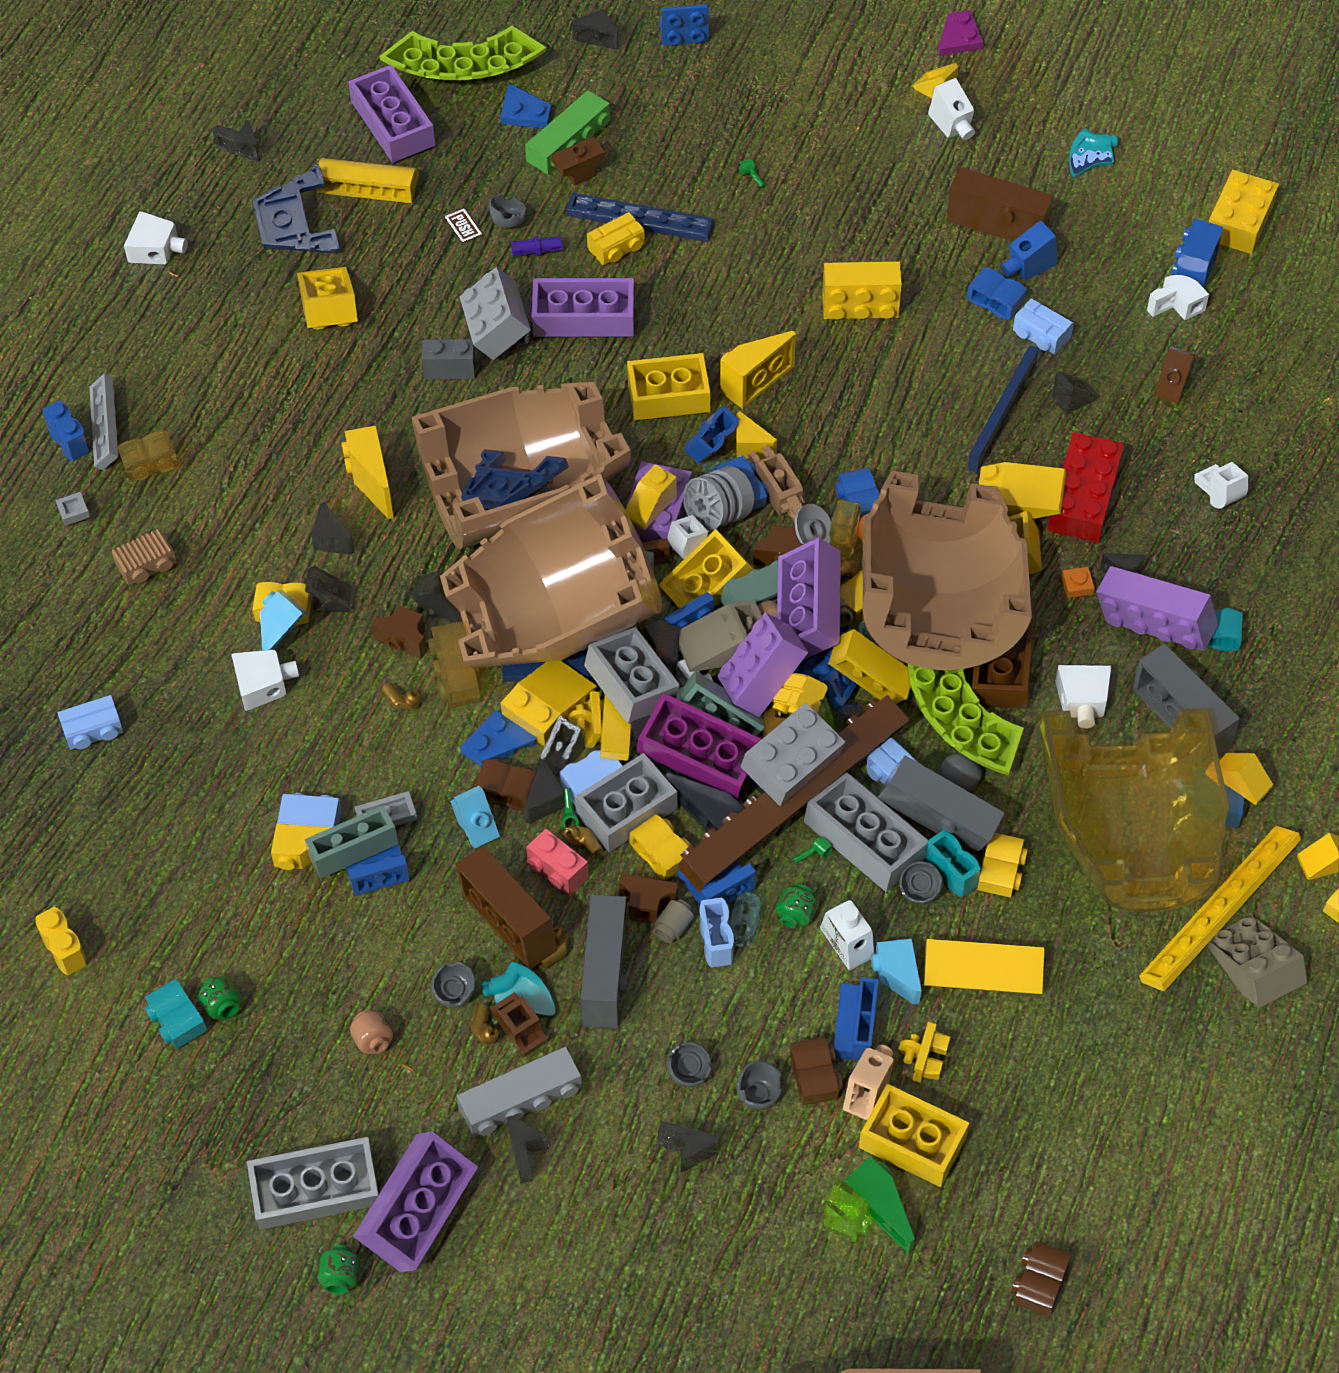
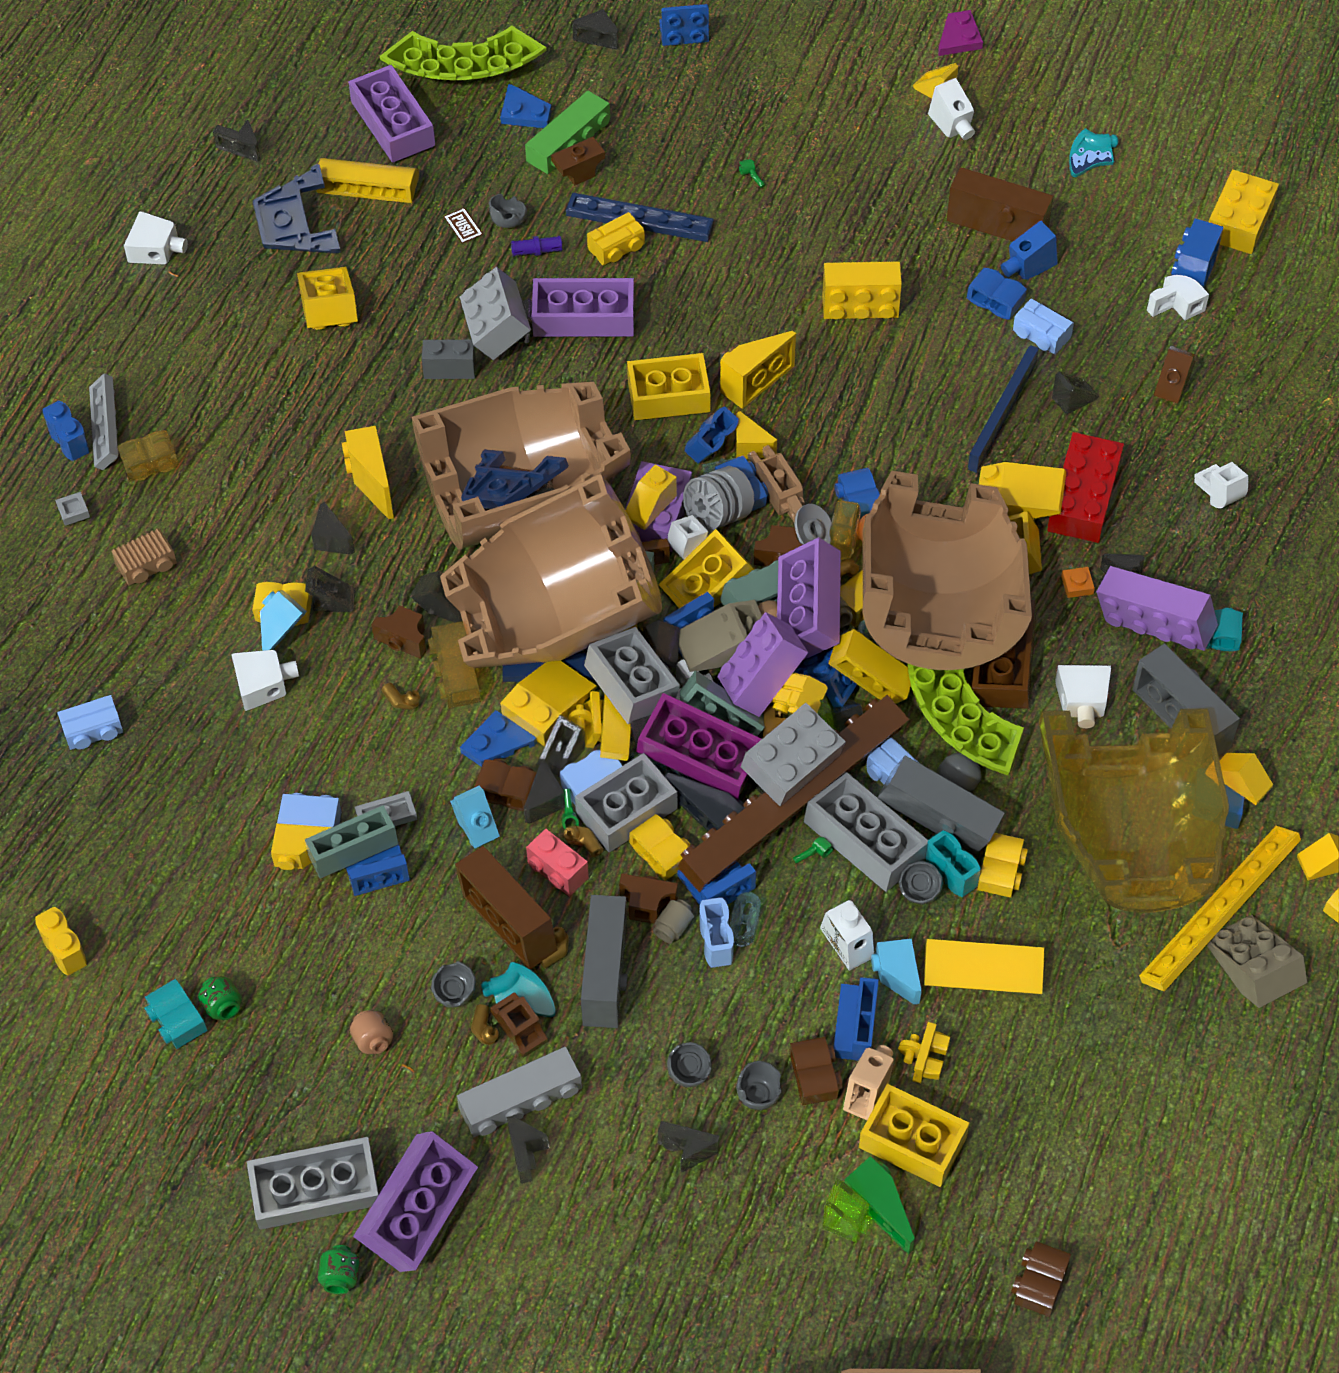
green head [775,884,818,929] -> none

